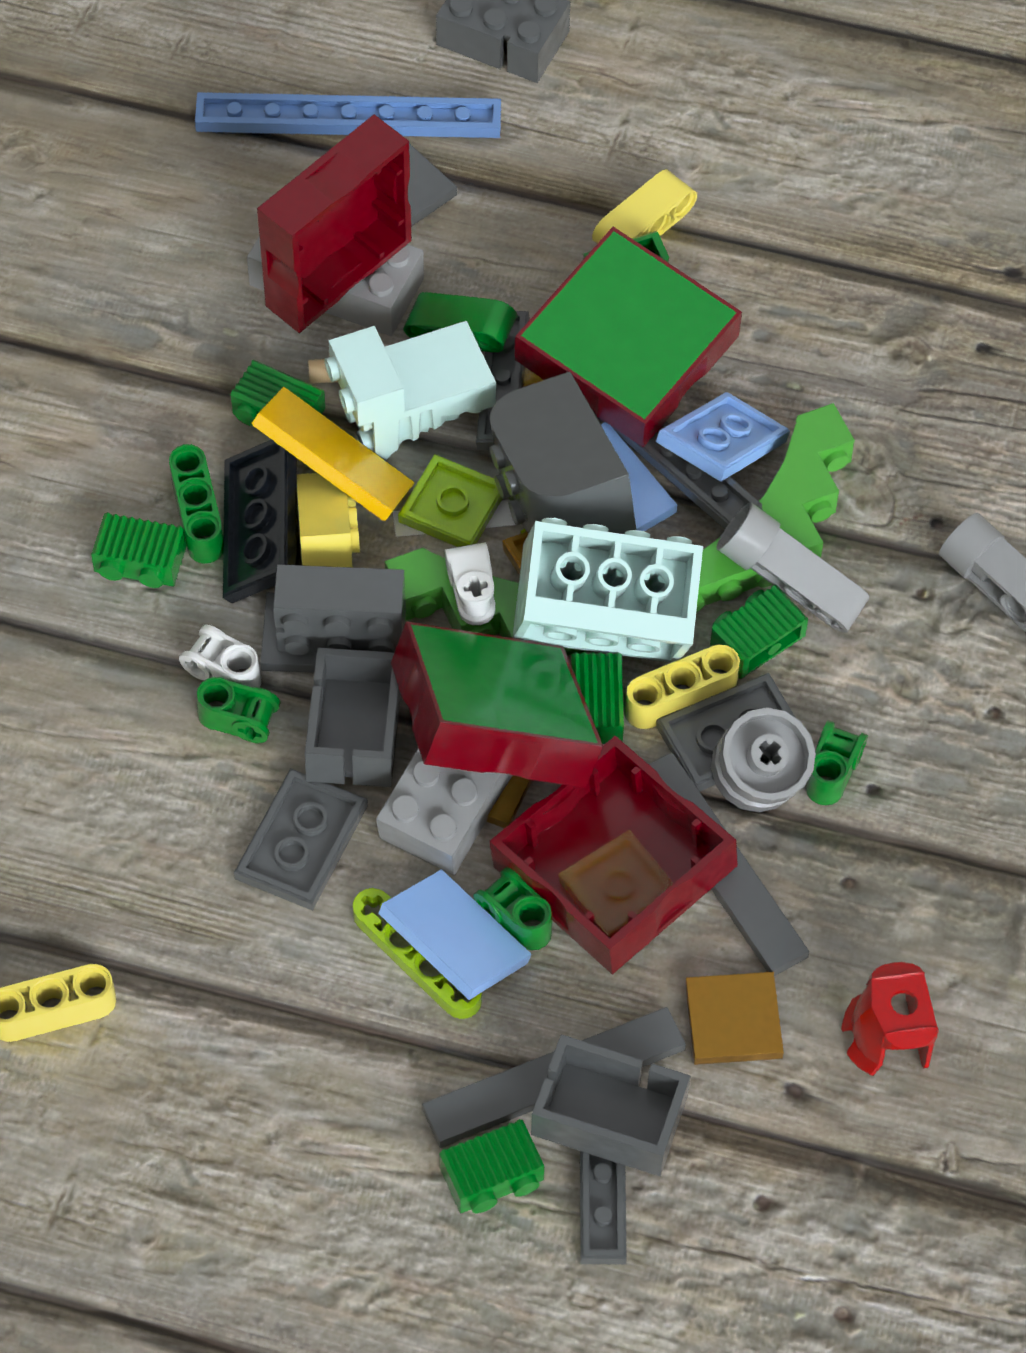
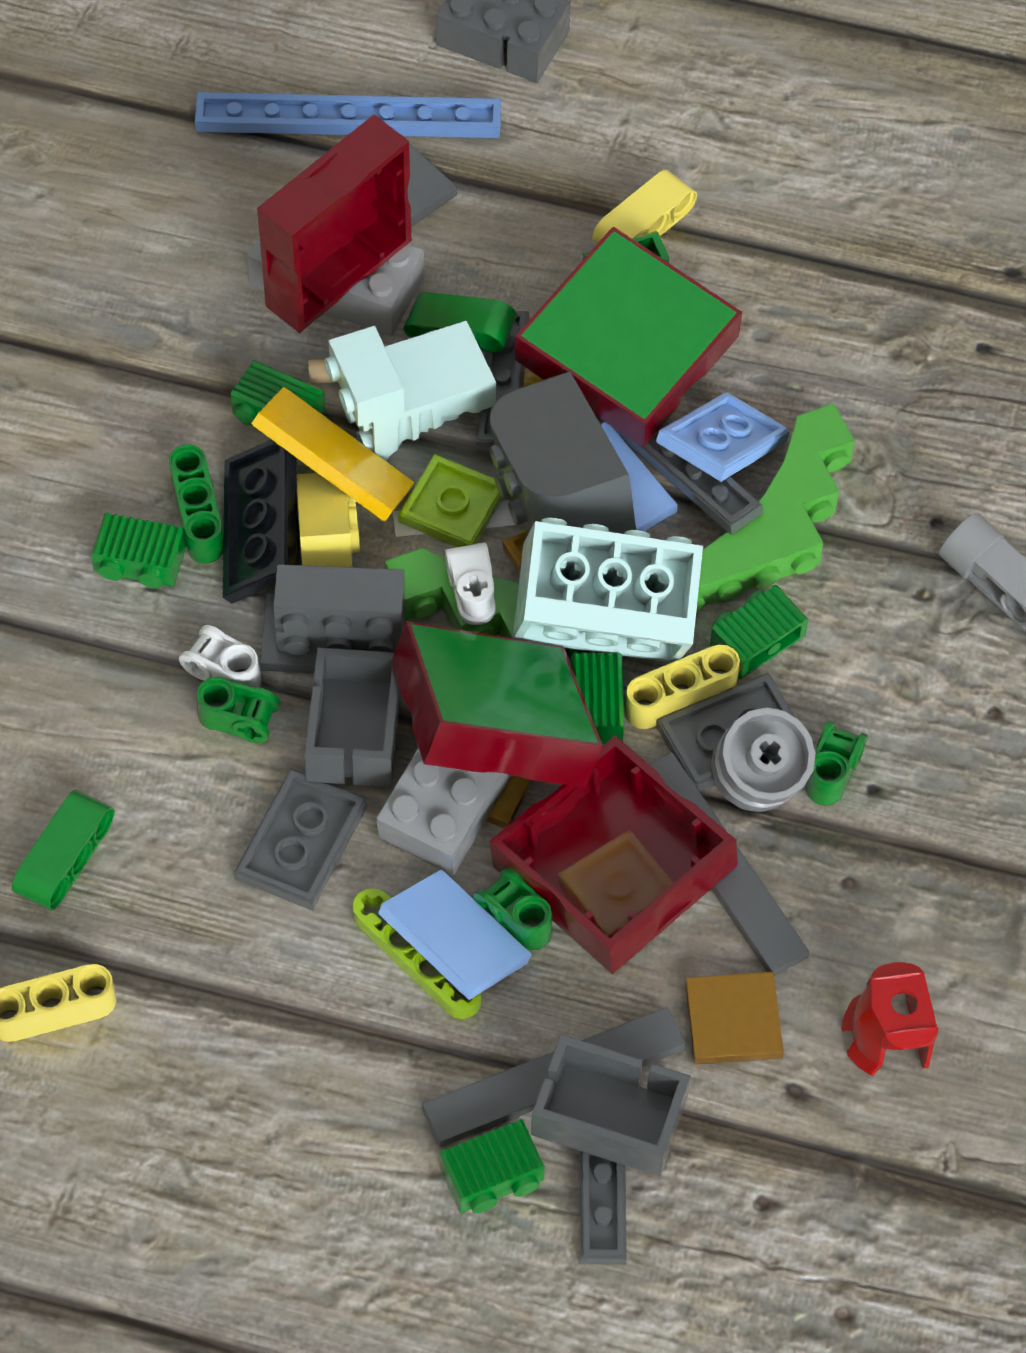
light grey beam [716,502,870,633] -> none
none -> green beam [12,790,115,911]

